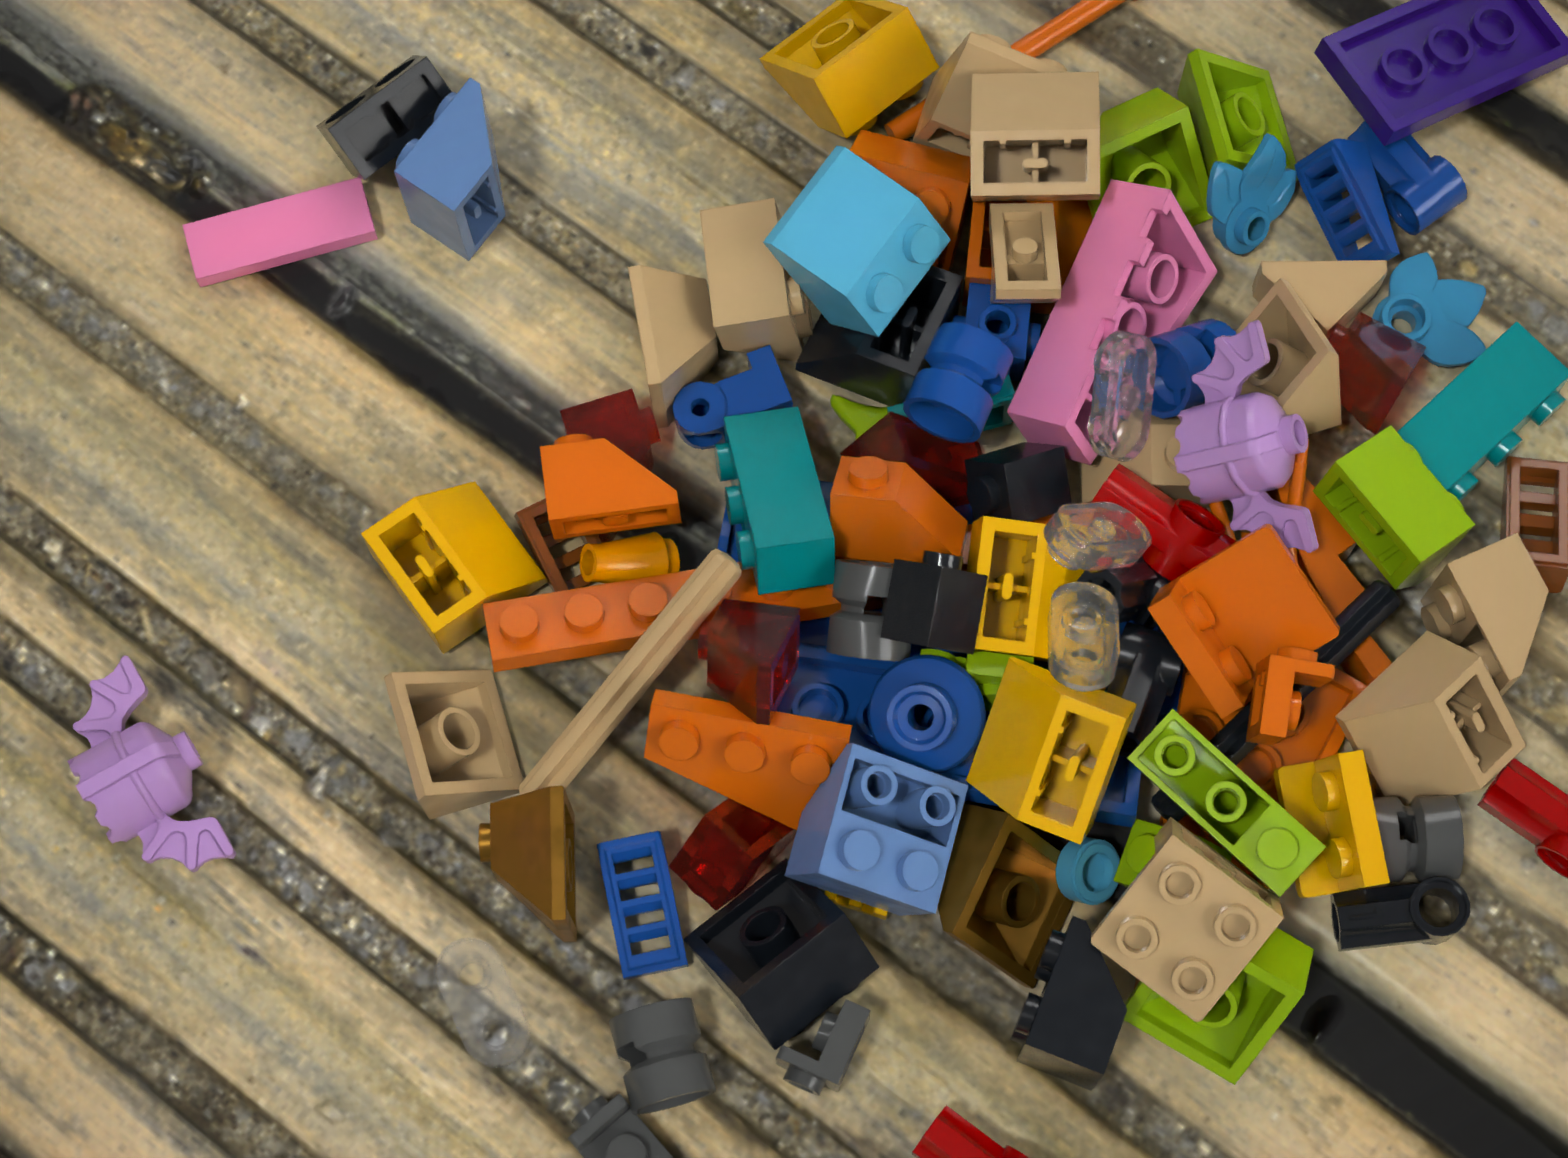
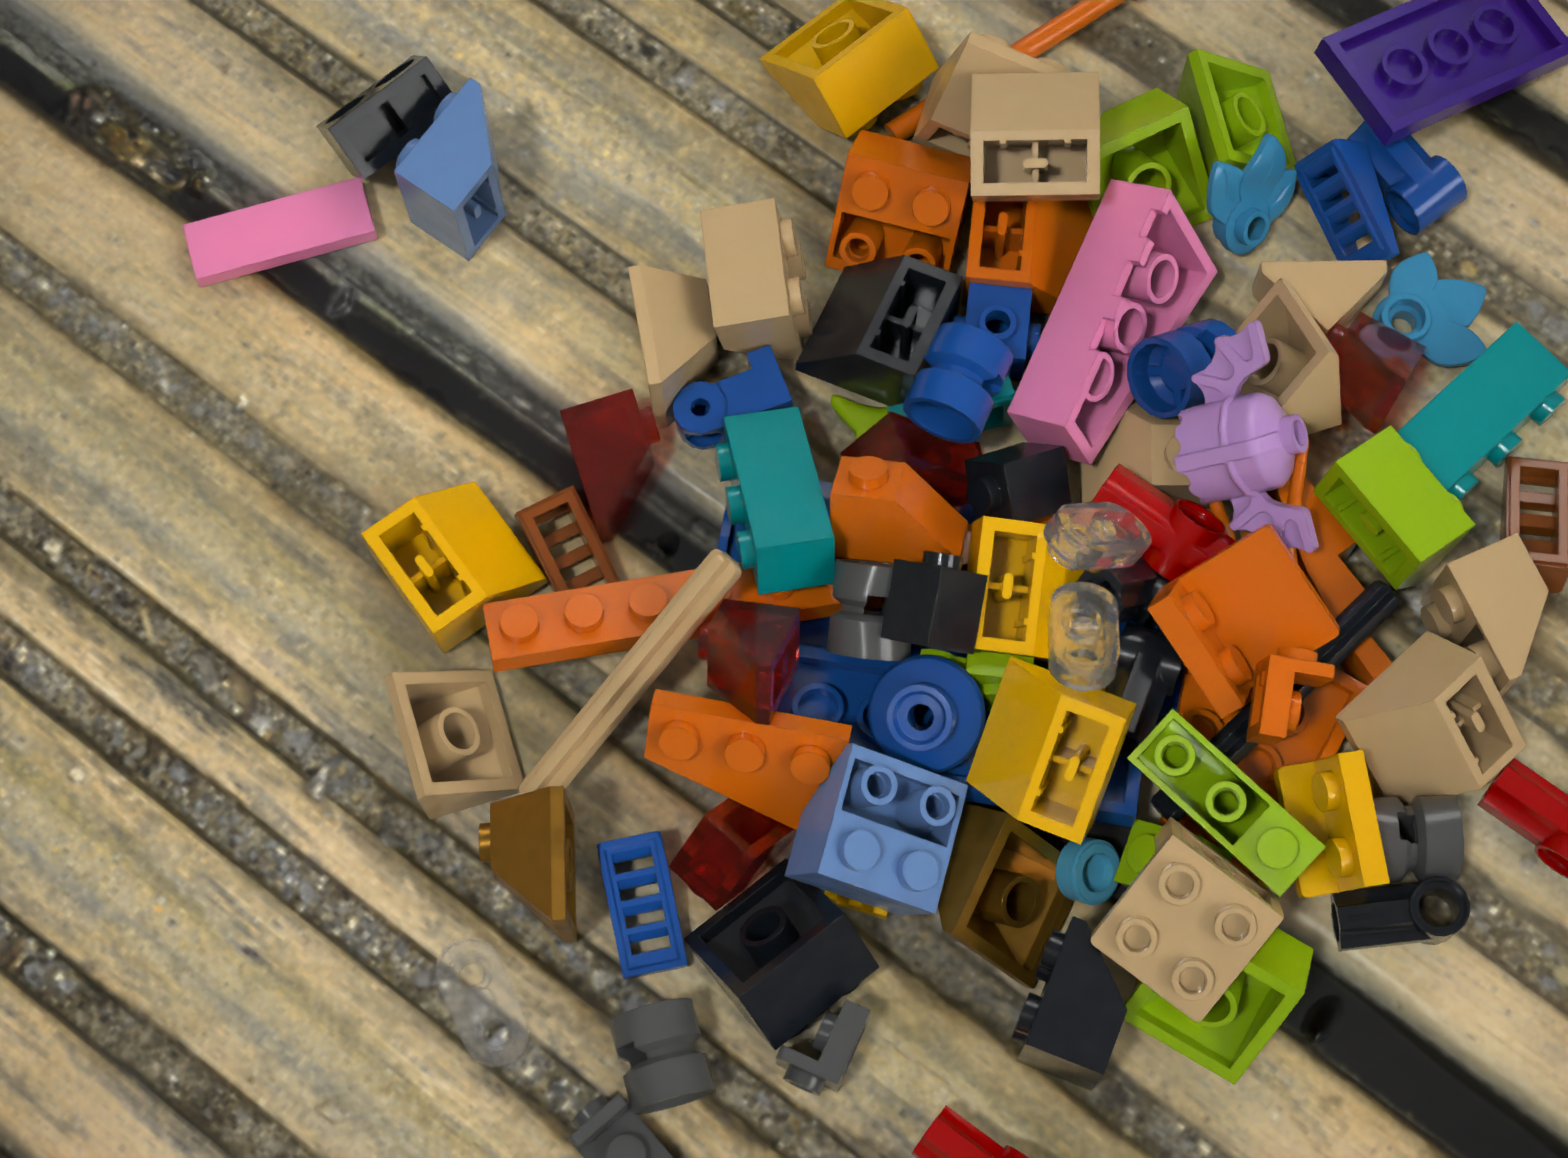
lavender helmet [67,656,236,873] -> none
orange slope [540,434,682,540] -> none
light orange cone [579,532,680,584] -> none
medium azure slope [763,146,951,337] -> none
tan slope [989,203,1061,304] -> none
clear plate [1087,330,1157,462] -> none

